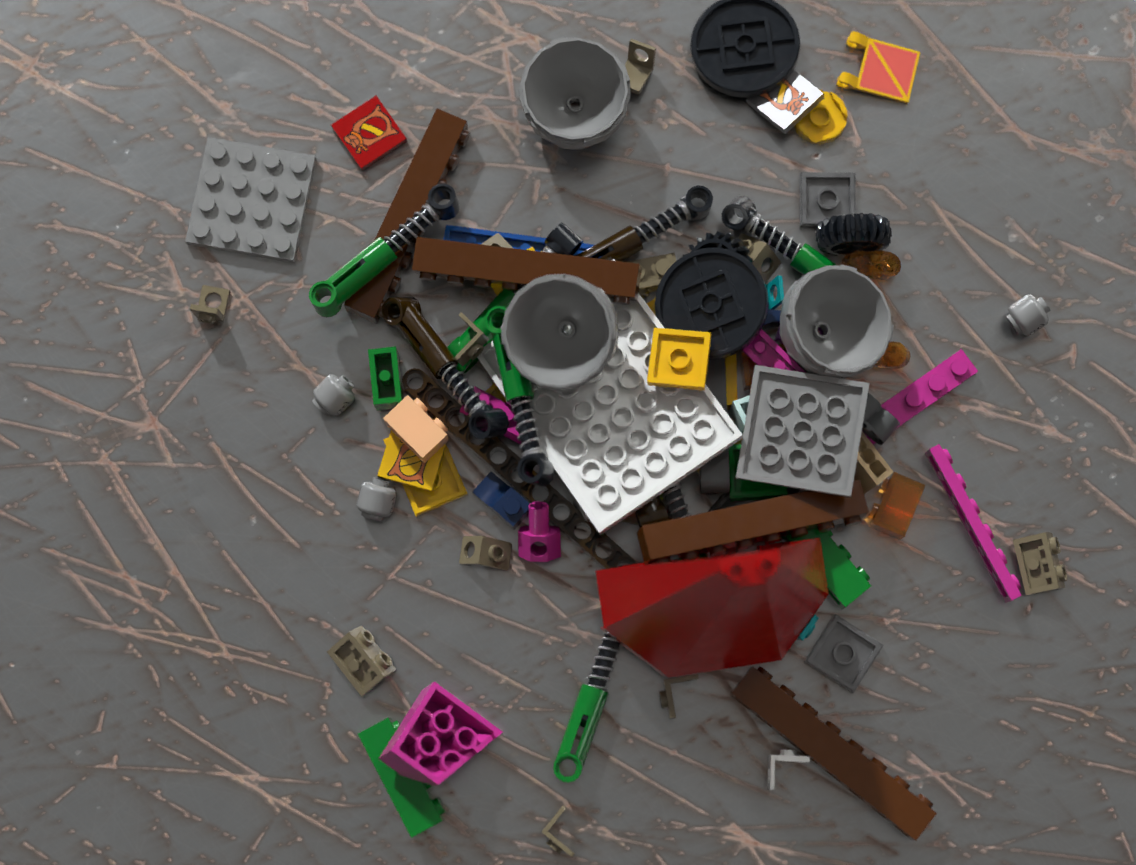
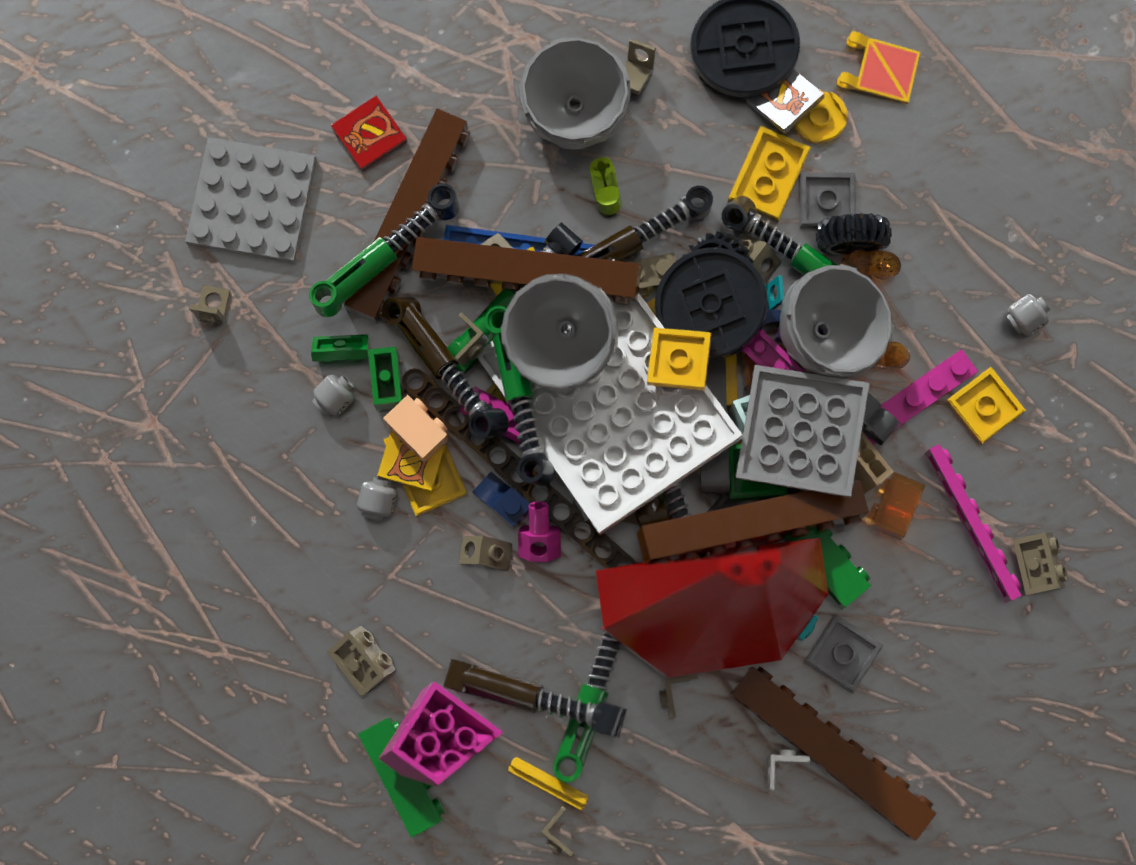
none -> green plate [311,334,369,362]
none -> piece [443,659,627,738]
none -> yellow axle [508,757,589,810]
none -> lime piece [589,157,622,215]
none -> yellow tile [728,126,811,222]
none -> yellow tile [946,367,1026,445]

